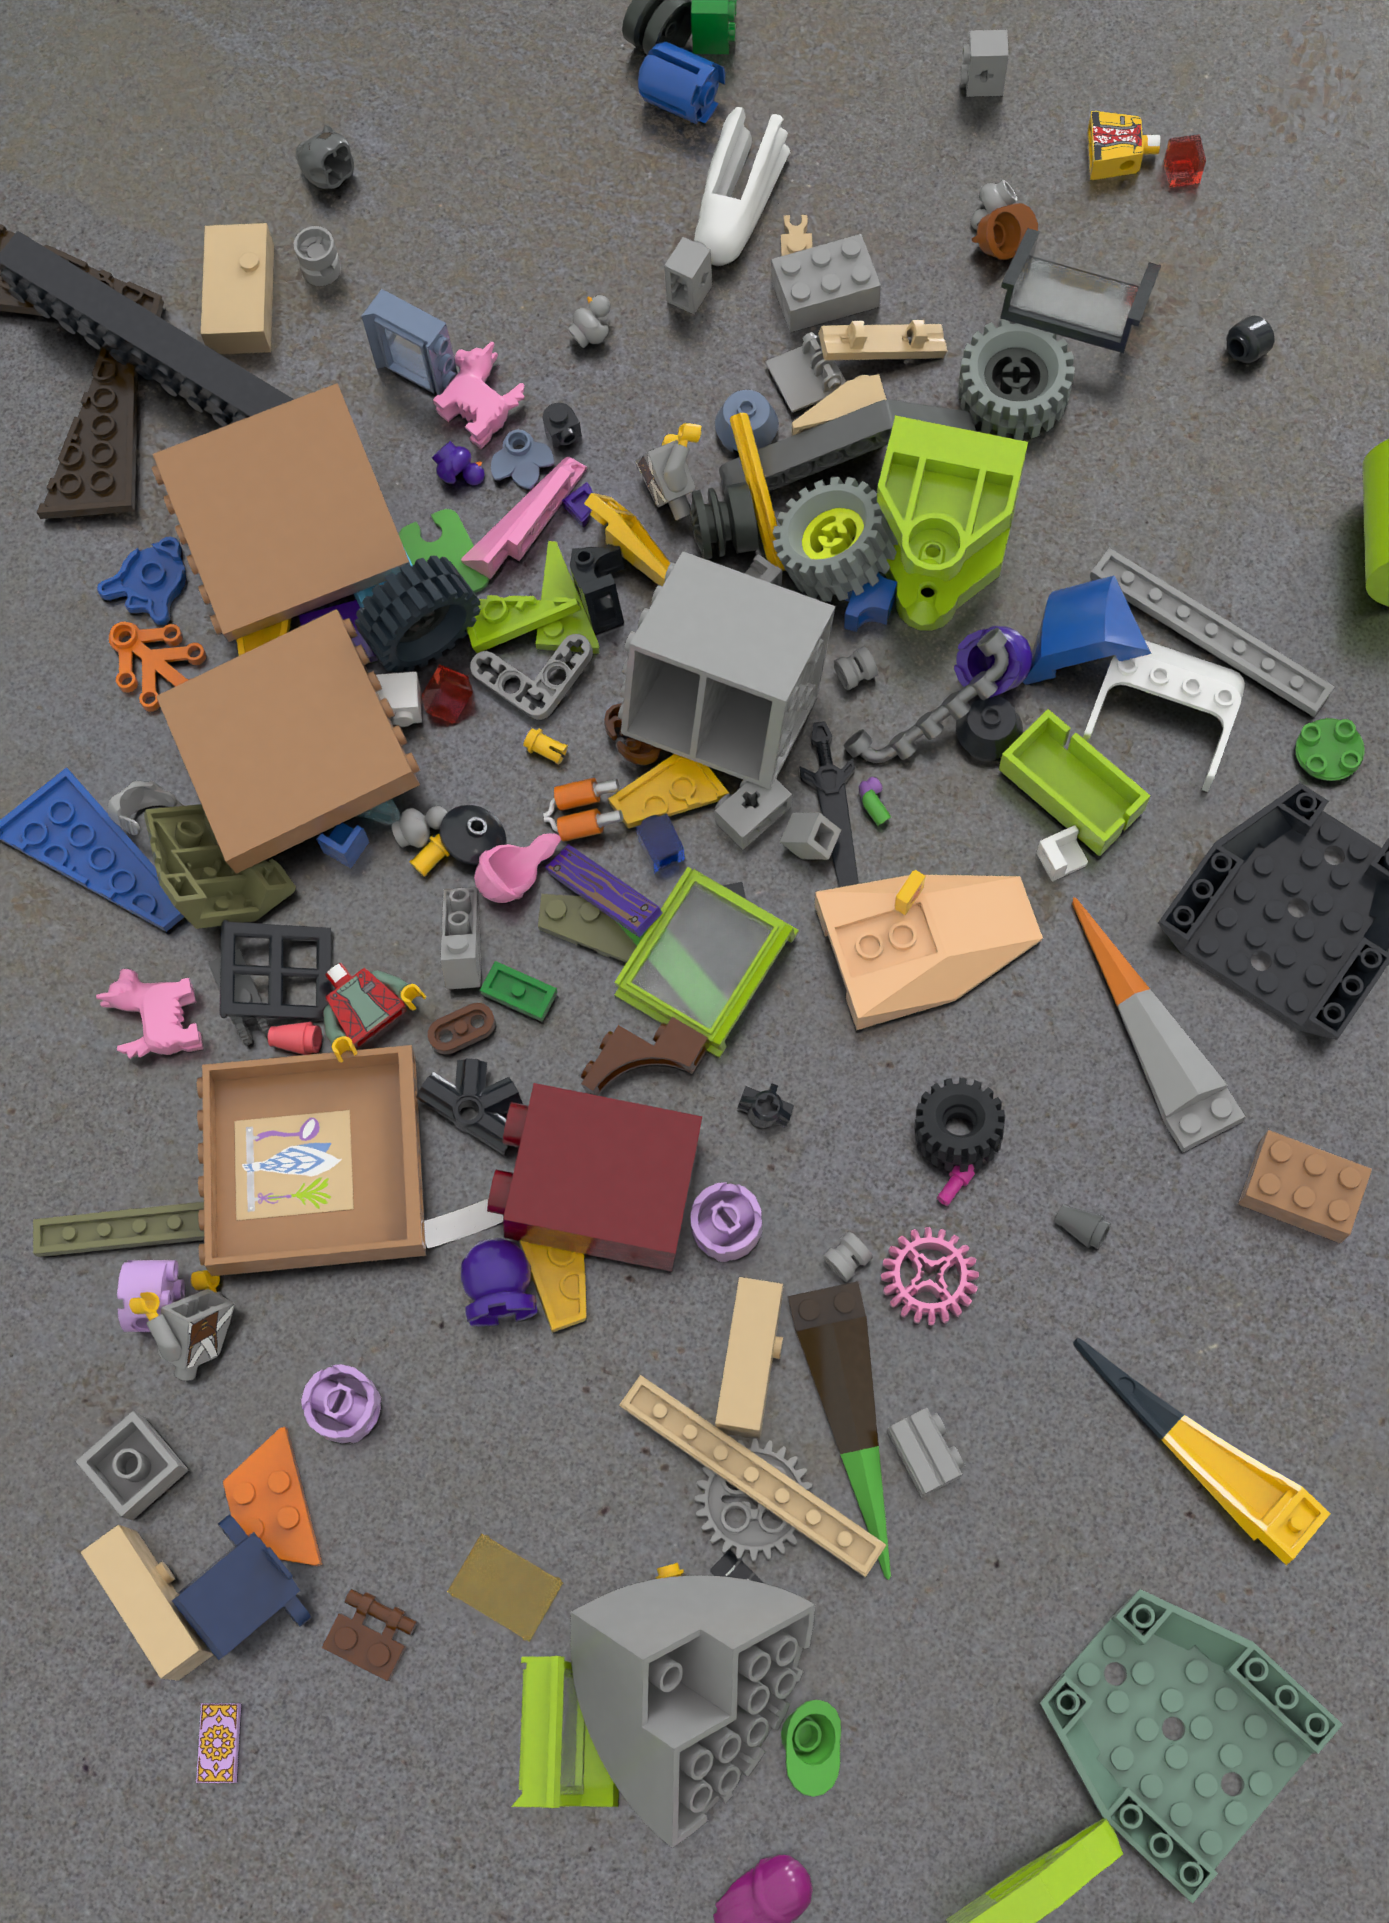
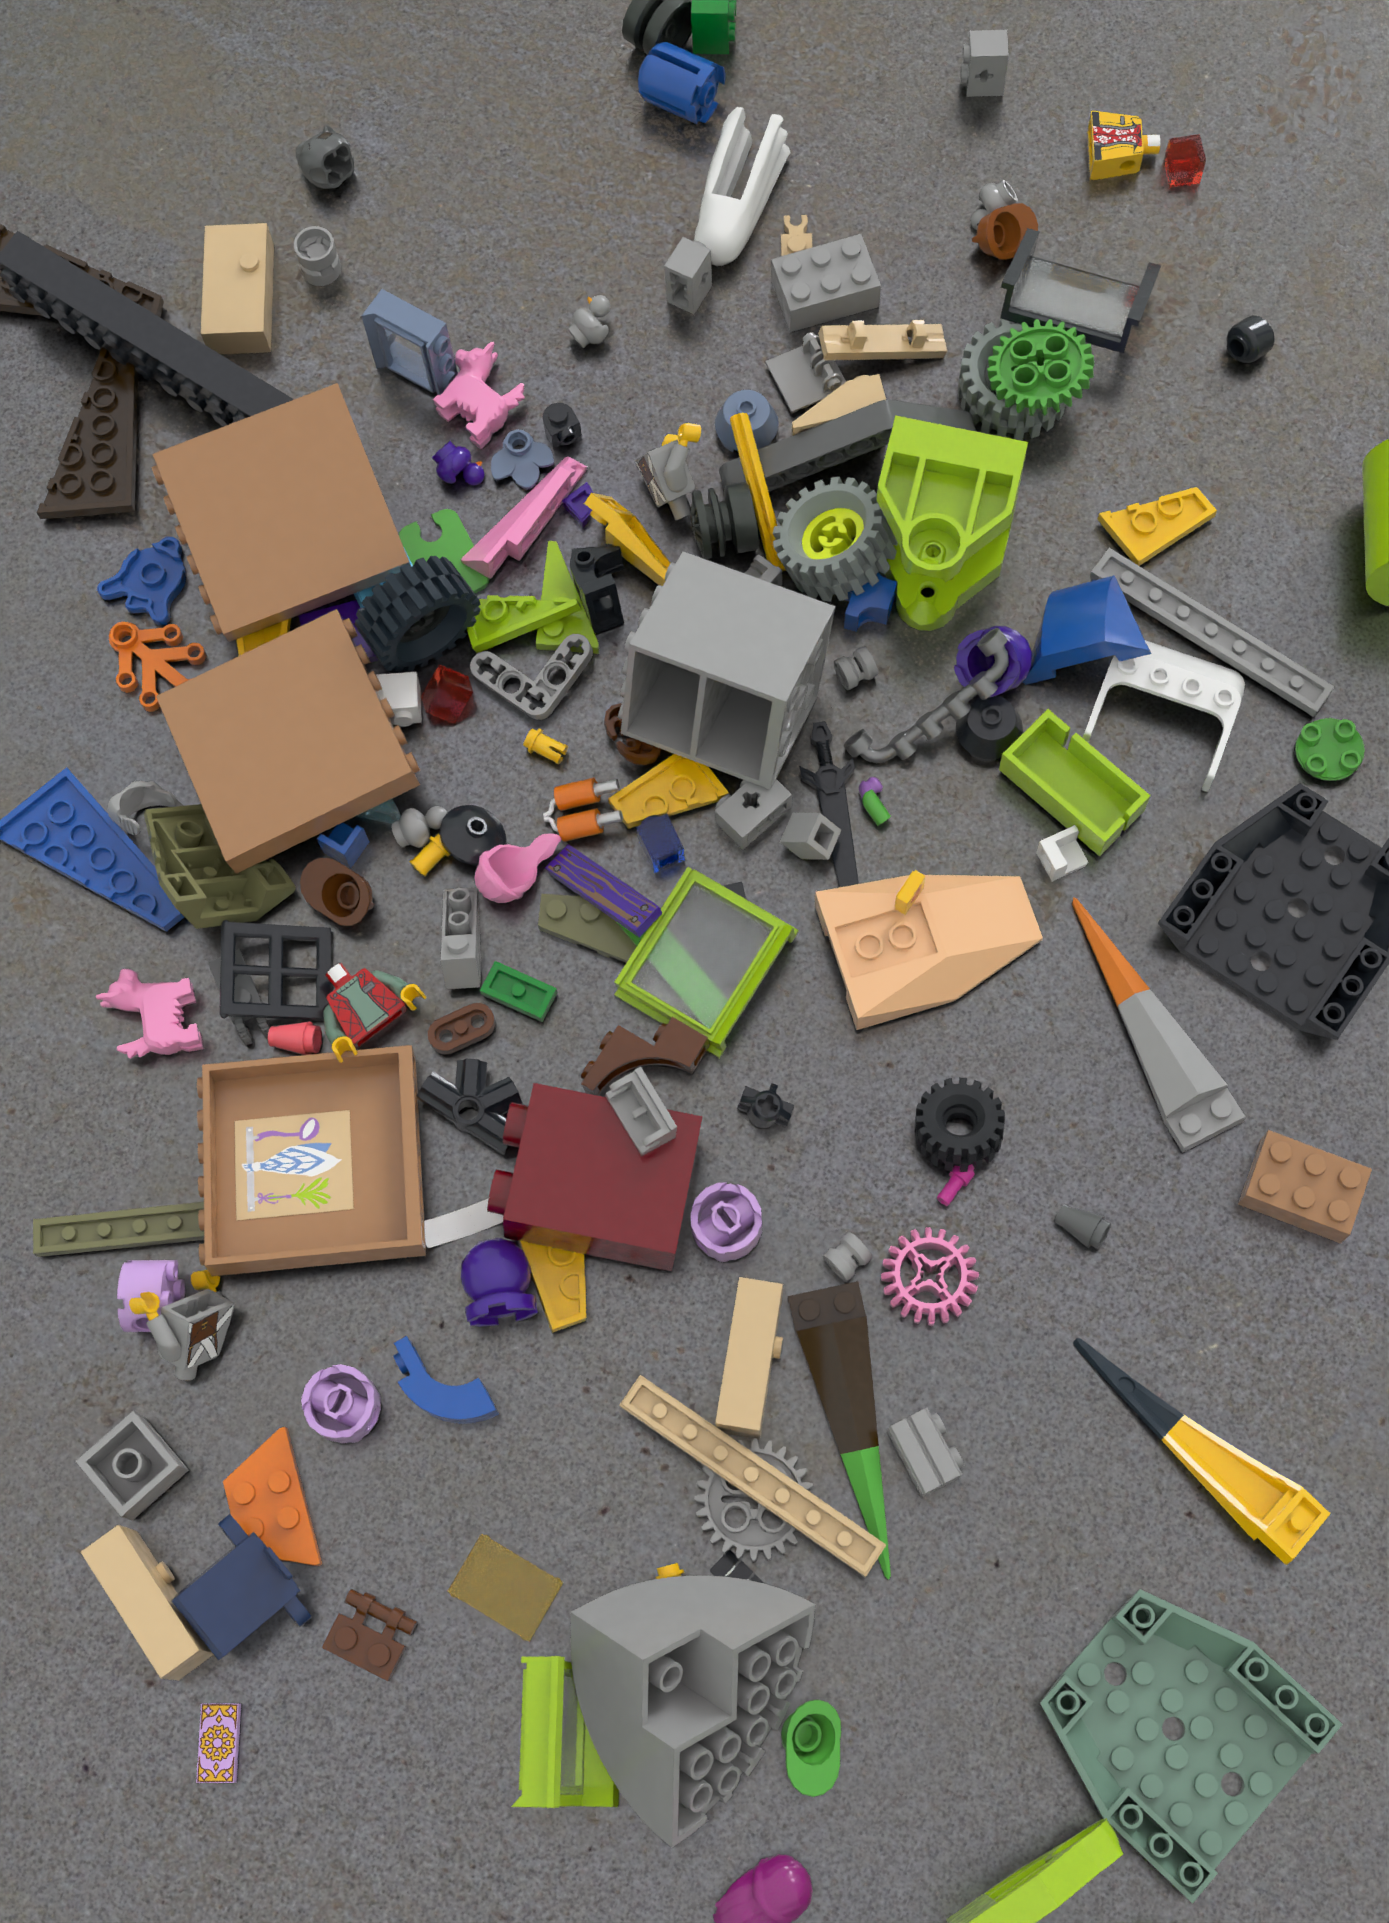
none -> reddish brown piece [300,858,375,926]
none -> blue arch [393,1336,499,1424]
none -> light grey hinge [605,1067,677,1156]
none -> bright green gear [987,319,1094,416]
none -> yellow wing [1097,487,1217,566]

